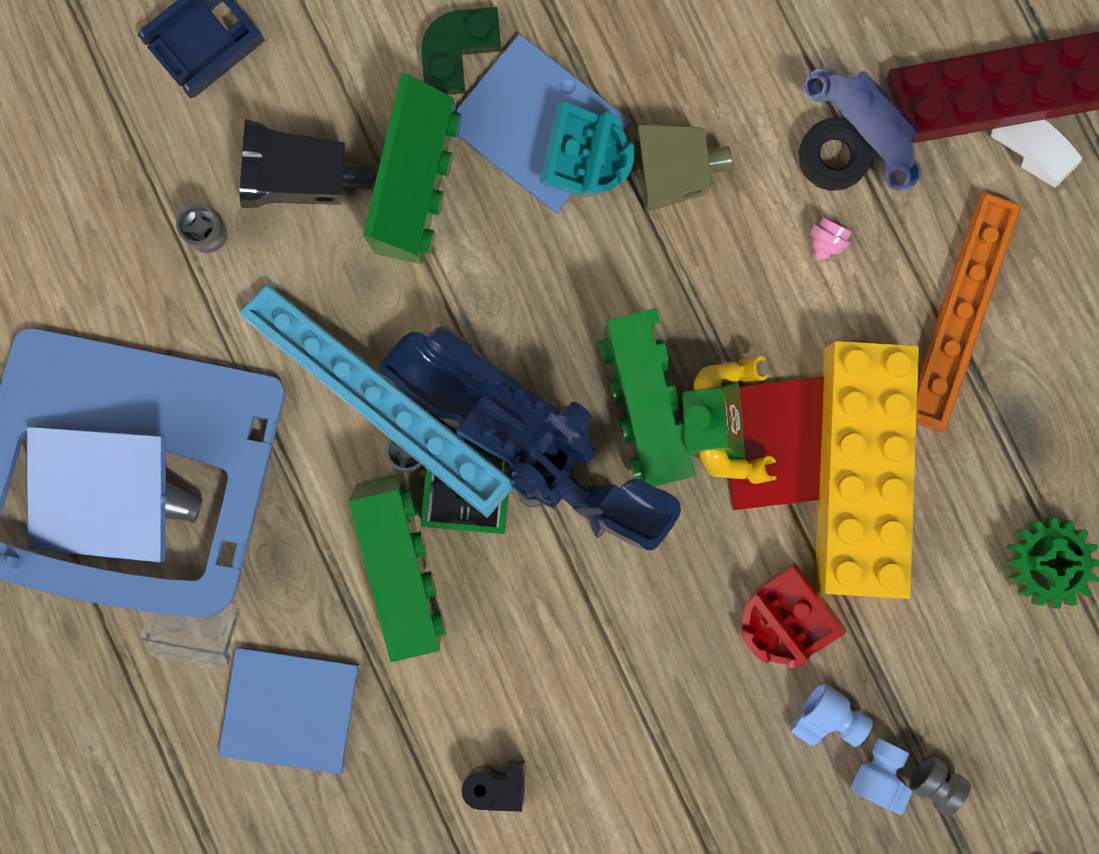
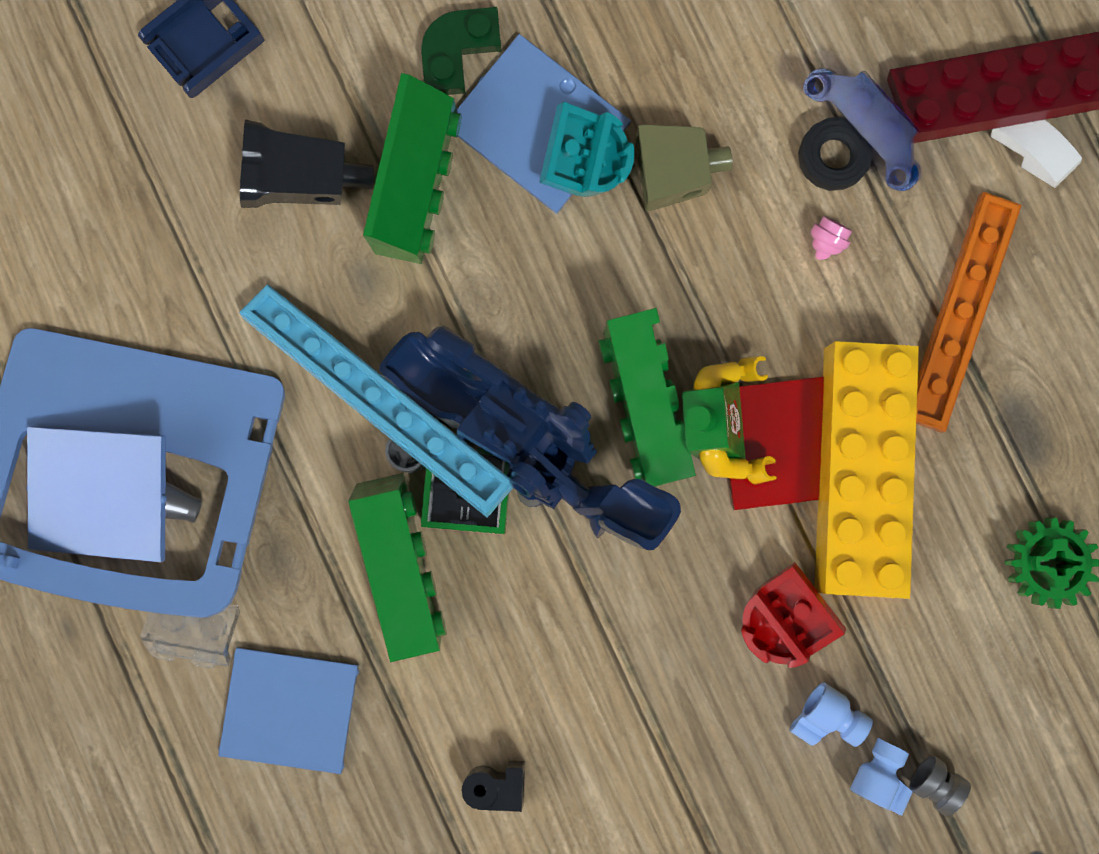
flat silver wheel [176,204,228,253] -> none

